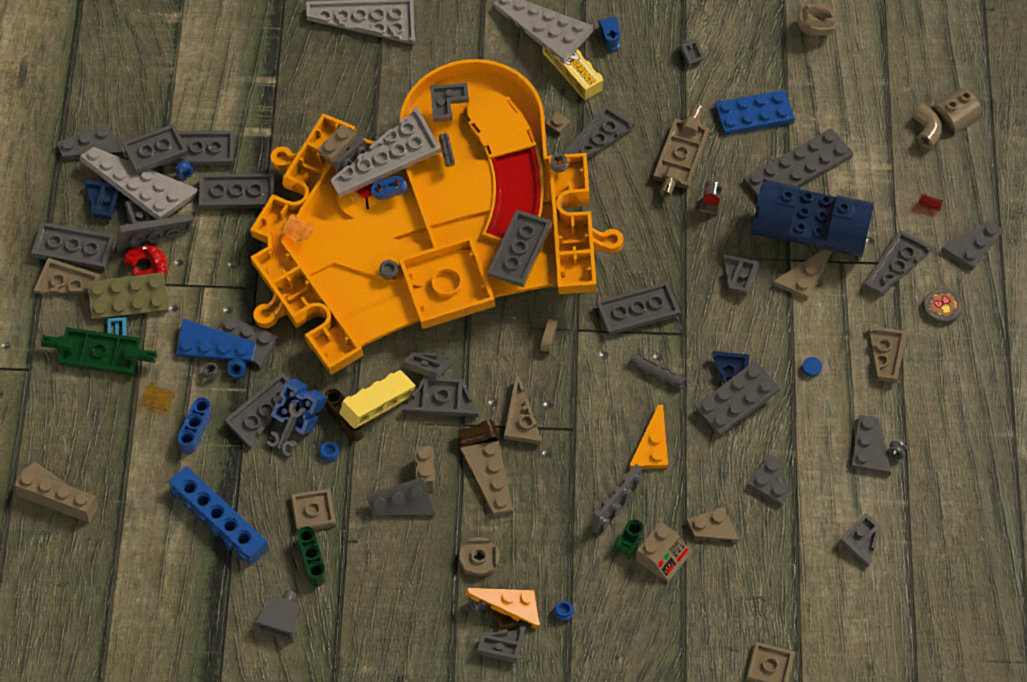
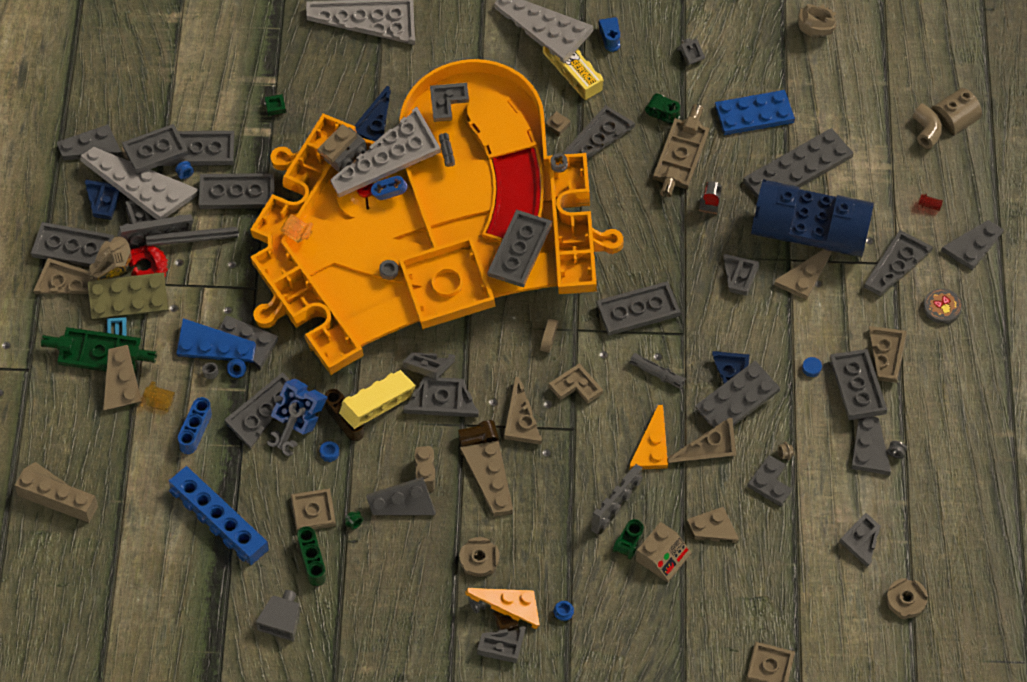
none -> dark tan helmet [89,236,131,280]
none -> dark tan wing [103,345,142,411]
none -> dark grey axle [145,227,239,246]
none -> dark green plate [265,94,286,116]
none -> dark green plate [345,511,363,530]
none -> dark blue wing [354,86,391,141]
none -> dark tan plate [549,363,603,404]
none -> dark green piece [645,93,681,124]
none -> dark tan wing [667,418,736,463]
none -> dark tan plate [778,442,794,461]
none -> dark grey plate [830,349,887,420]
none -> dark tan plate [886,578,928,619]

